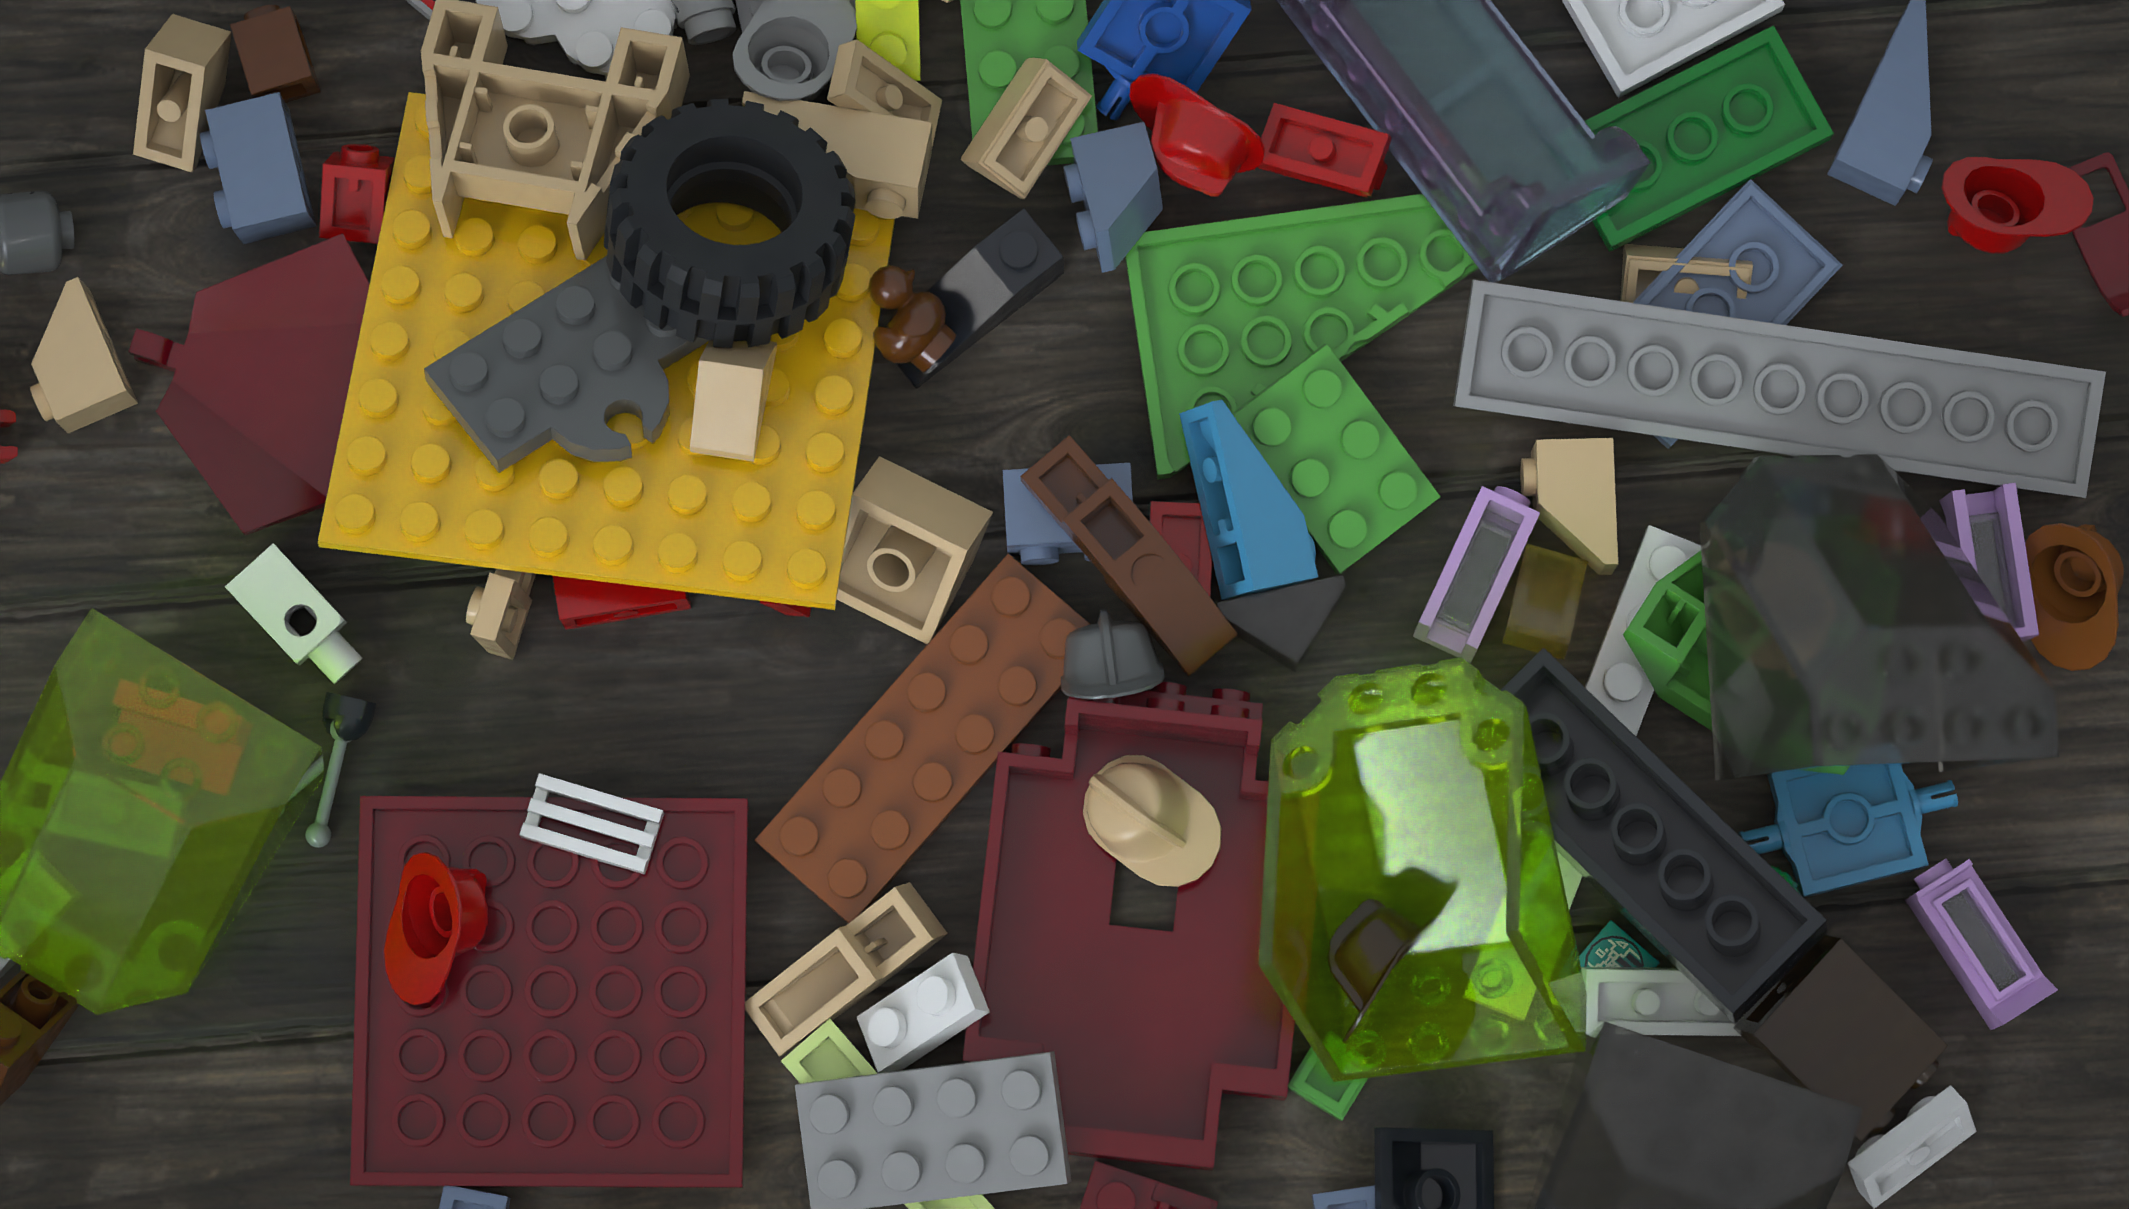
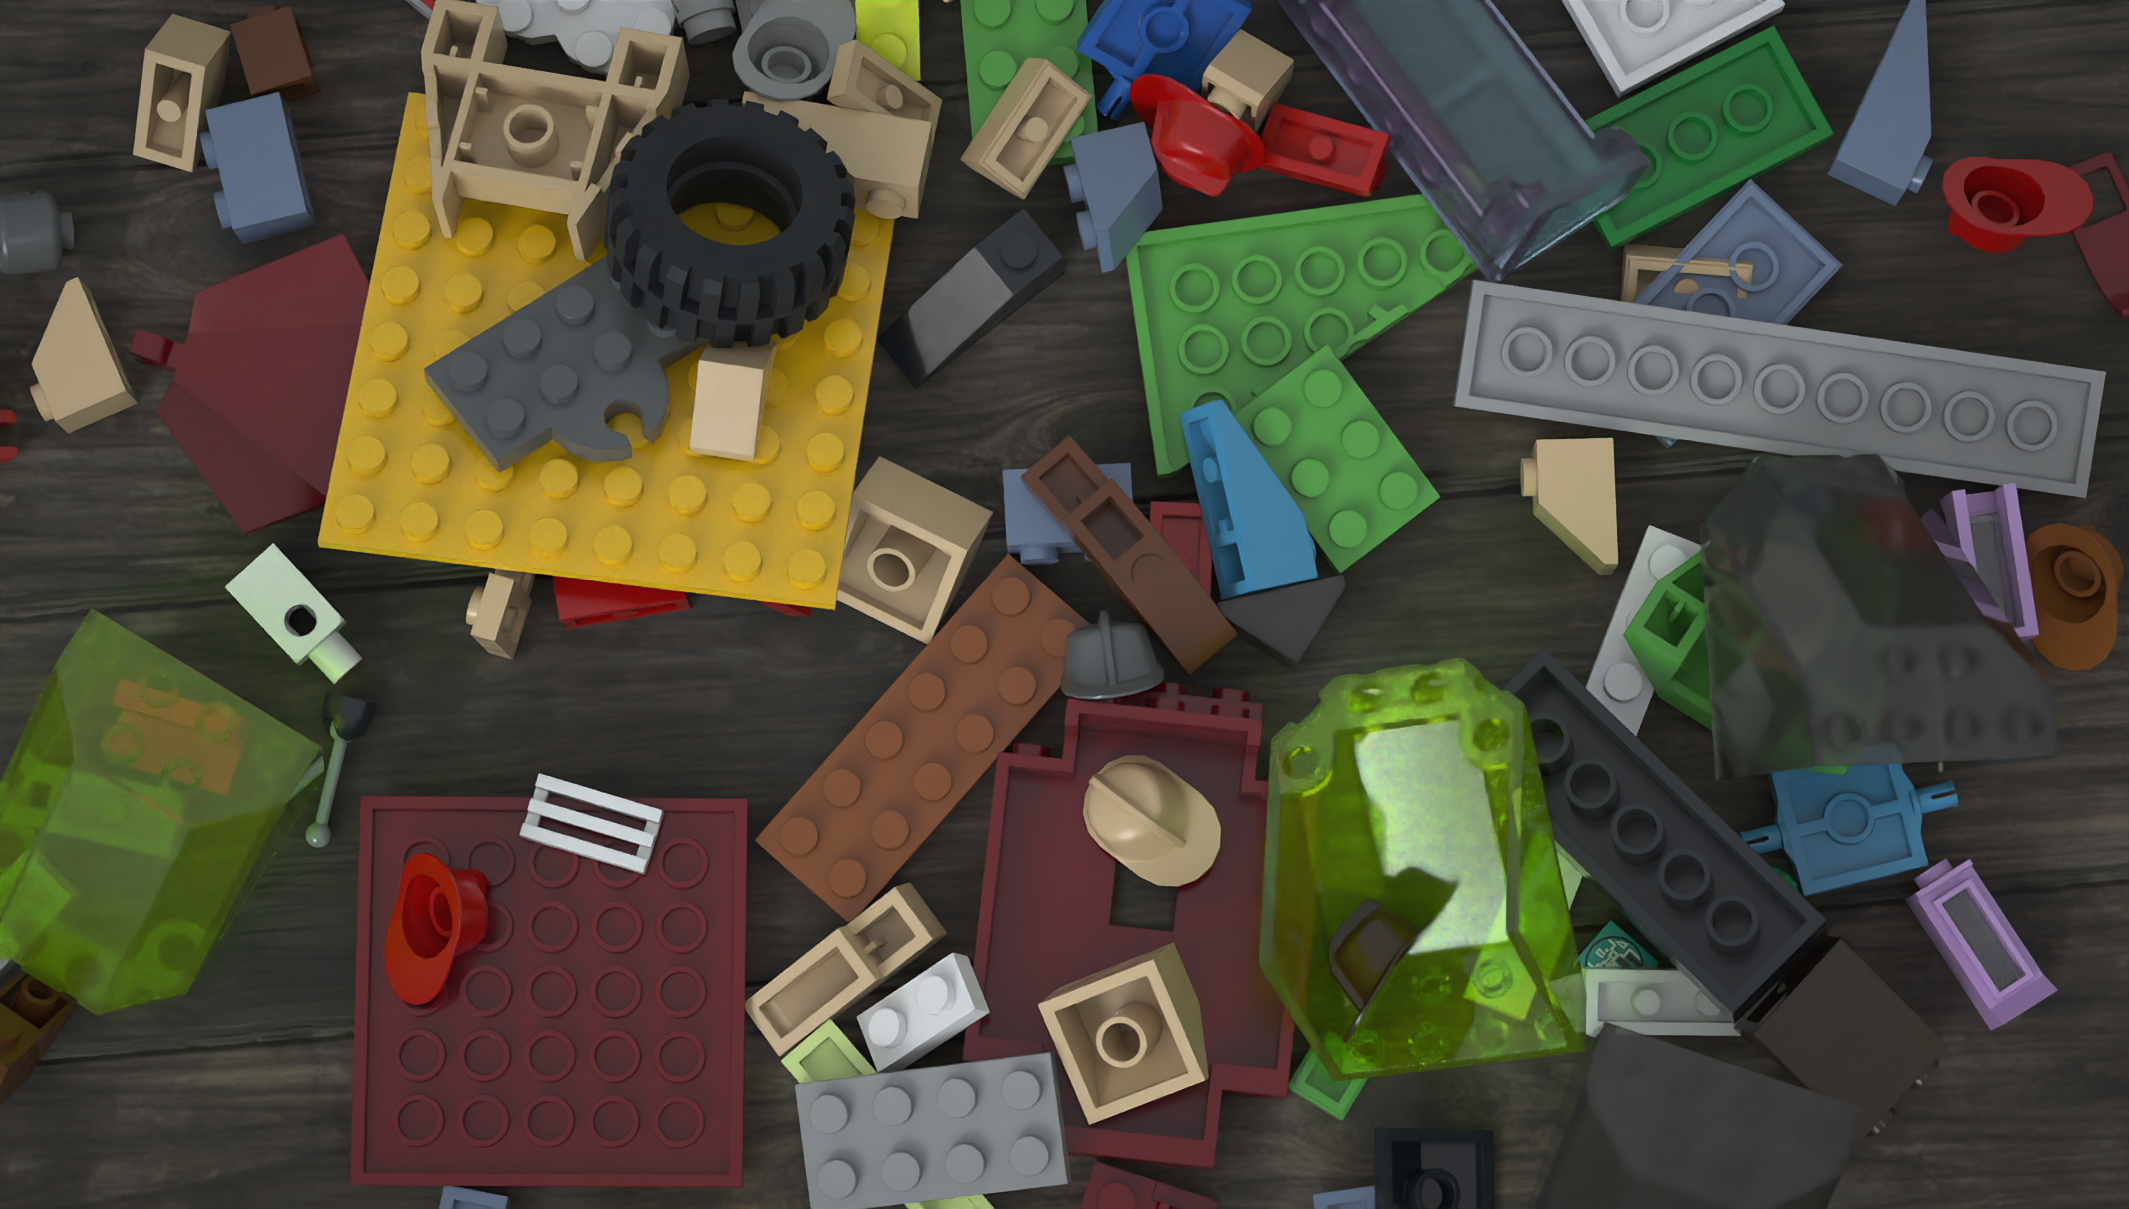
red bracket [319,144,395,244] -> none
reddish brown animal [869,265,957,372] -> none
window [1413,486,1540,663] -> none
clear yellow tile [1502,544,1588,660] -> none
white plate [1847,1085,1976,1209] -> none
none -> tan slope [1038,942,1209,1125]
none -> tan slope [1201,29,1294,133]

